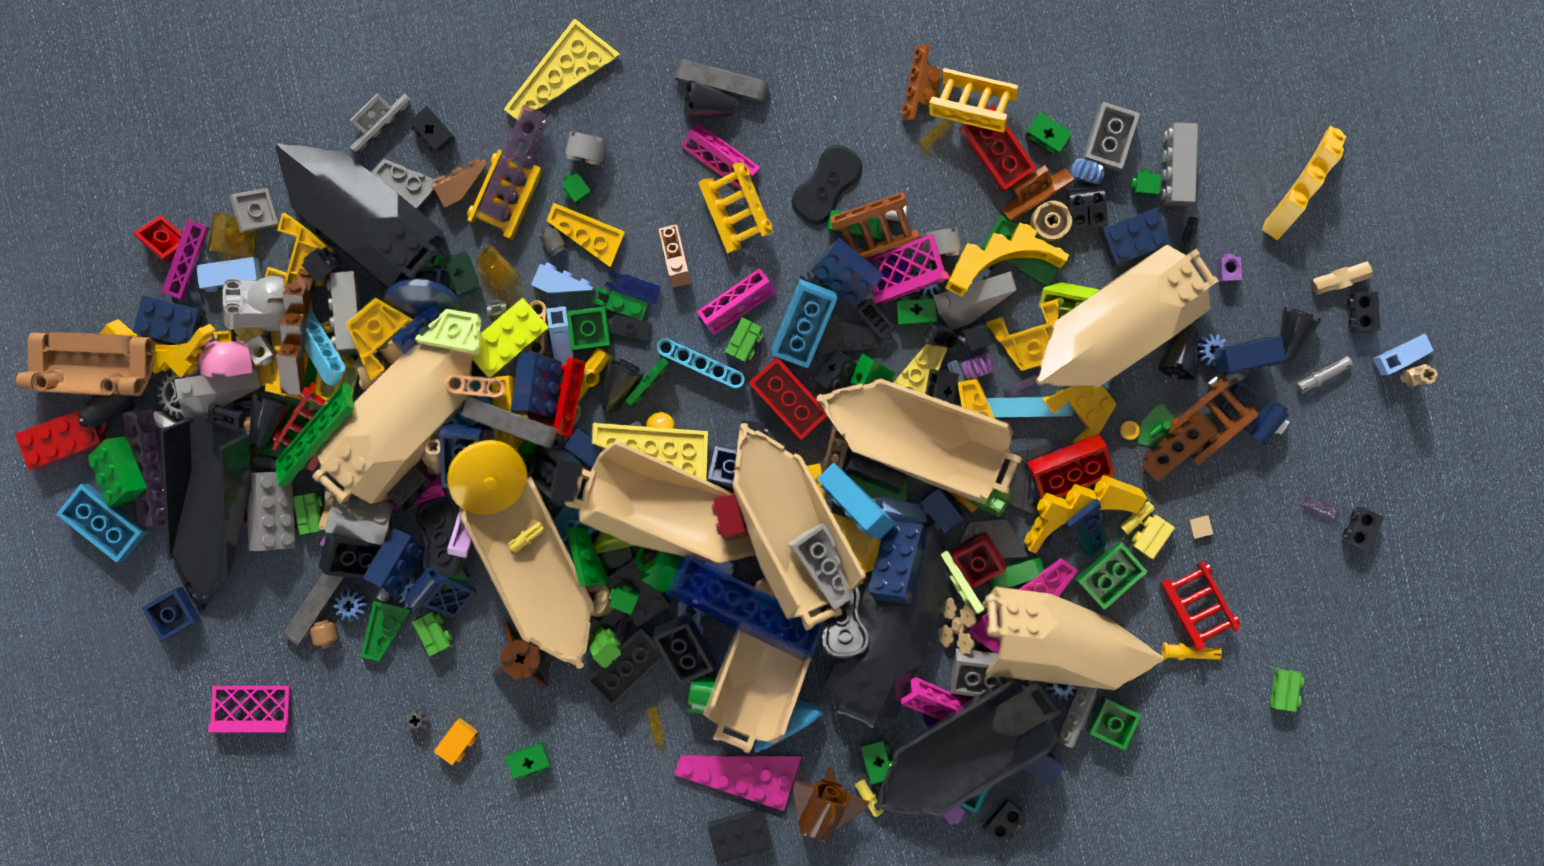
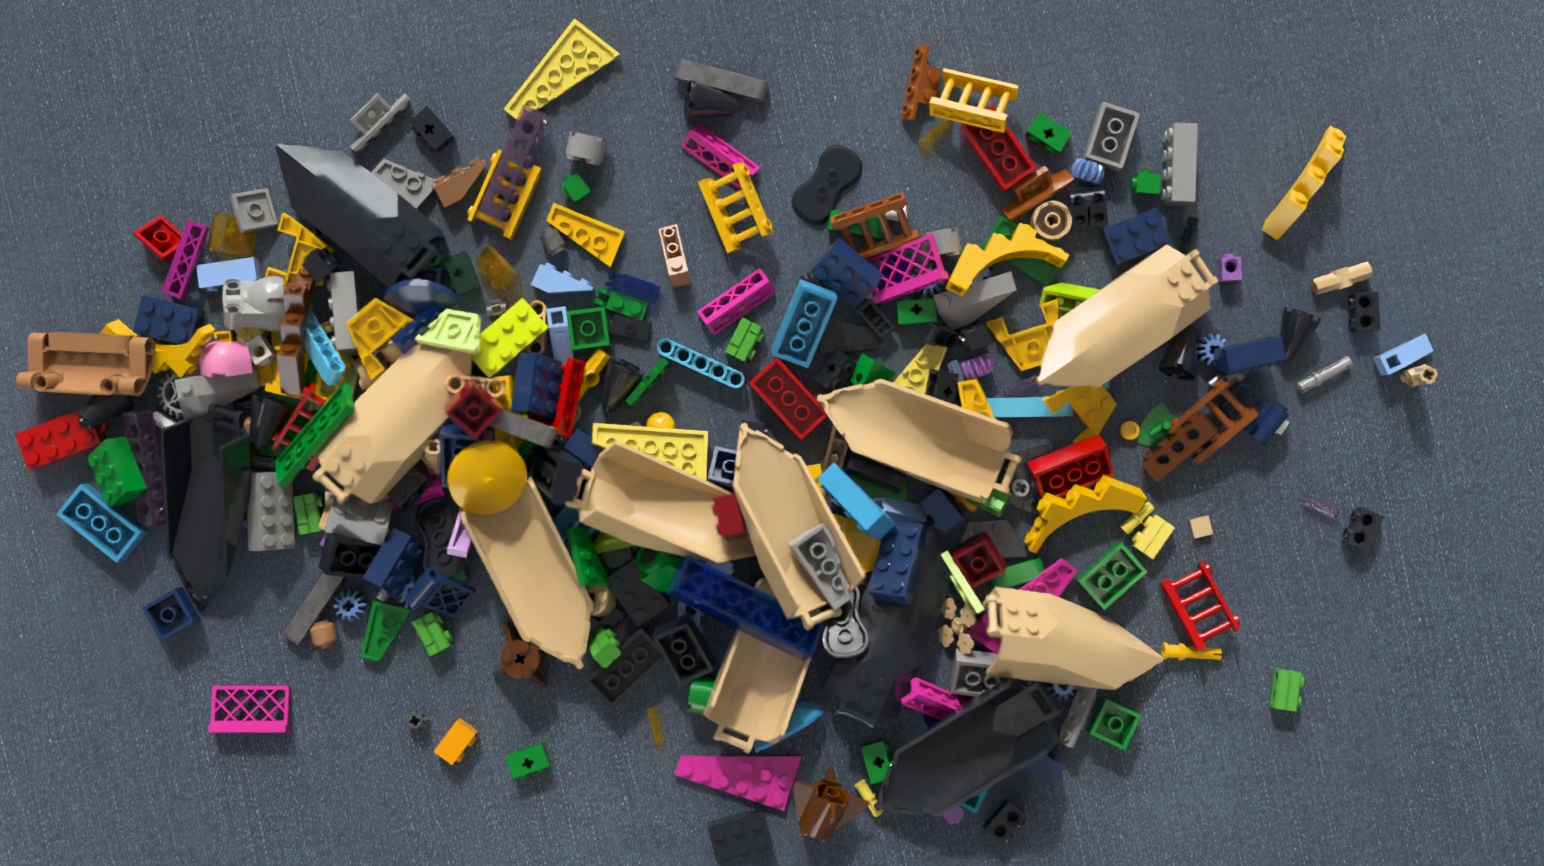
light yellow axle [508,522,545,553] -> none
green brick [608,584,640,615] -> none
dark blue wing [1066,498,1106,557] -> none
none -> dark red brick [444,378,503,439]
none -> light grey bush [1011,479,1029,497]

